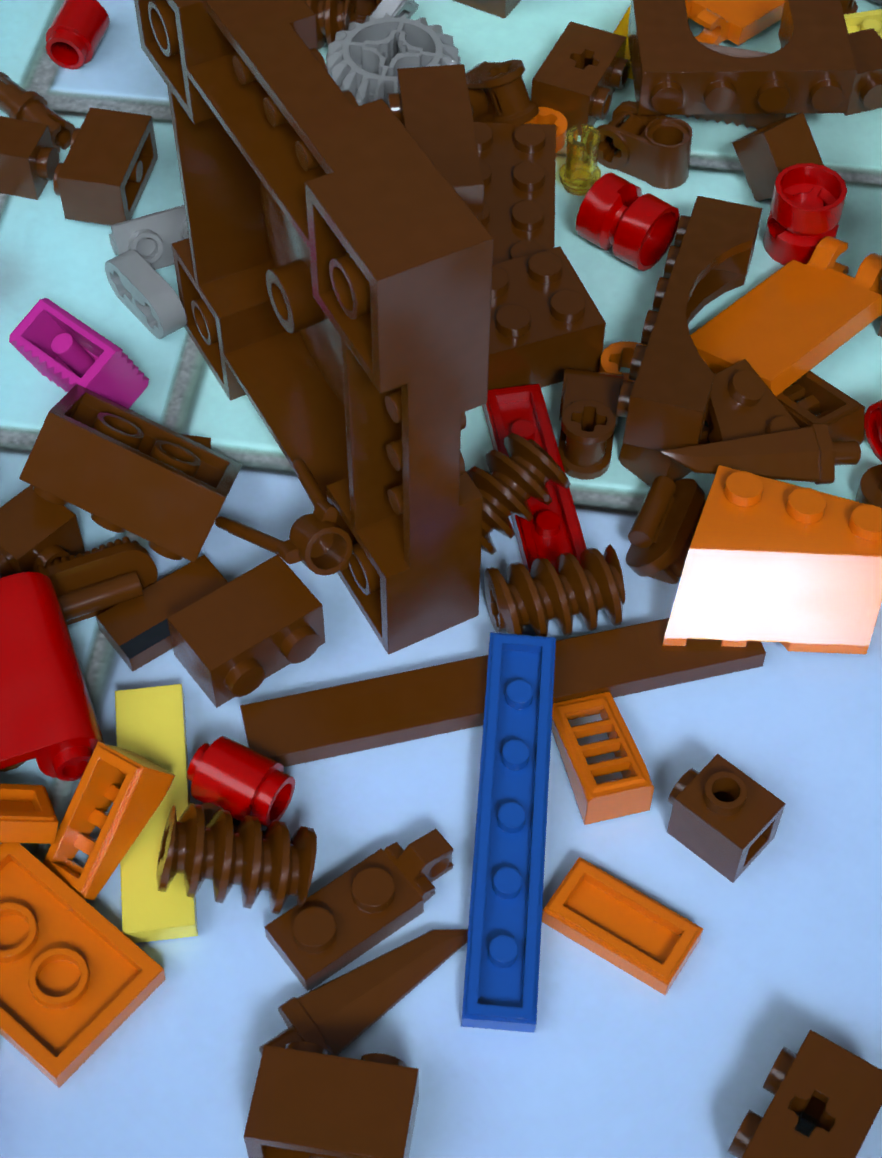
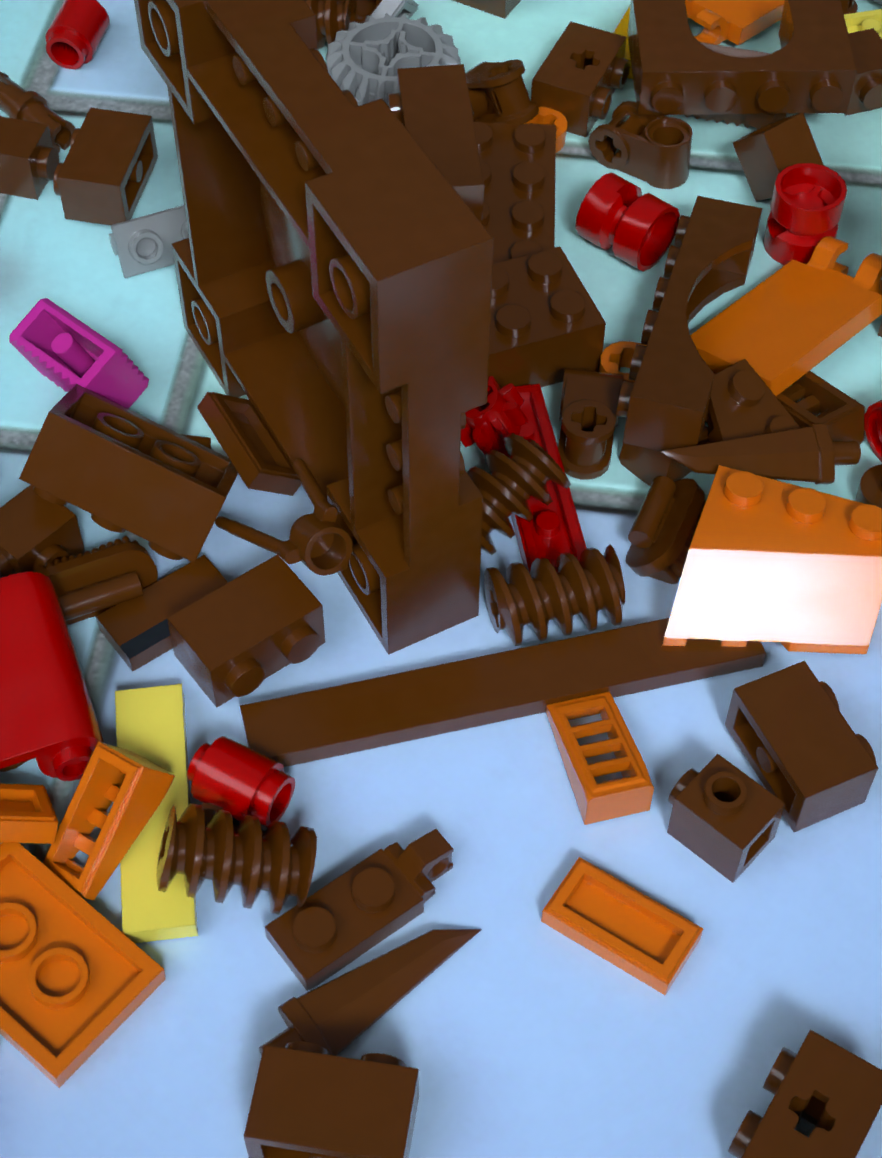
light grey beam [105,249,187,339] -> none
blue tile [461,632,556,1033] -> none
clear yellow pin [559,124,601,196] -> none
none -> reddish brown tile [197,392,301,496]
none -> red gear [460,376,528,455]
none -> reddish brown brick [725,661,878,832]

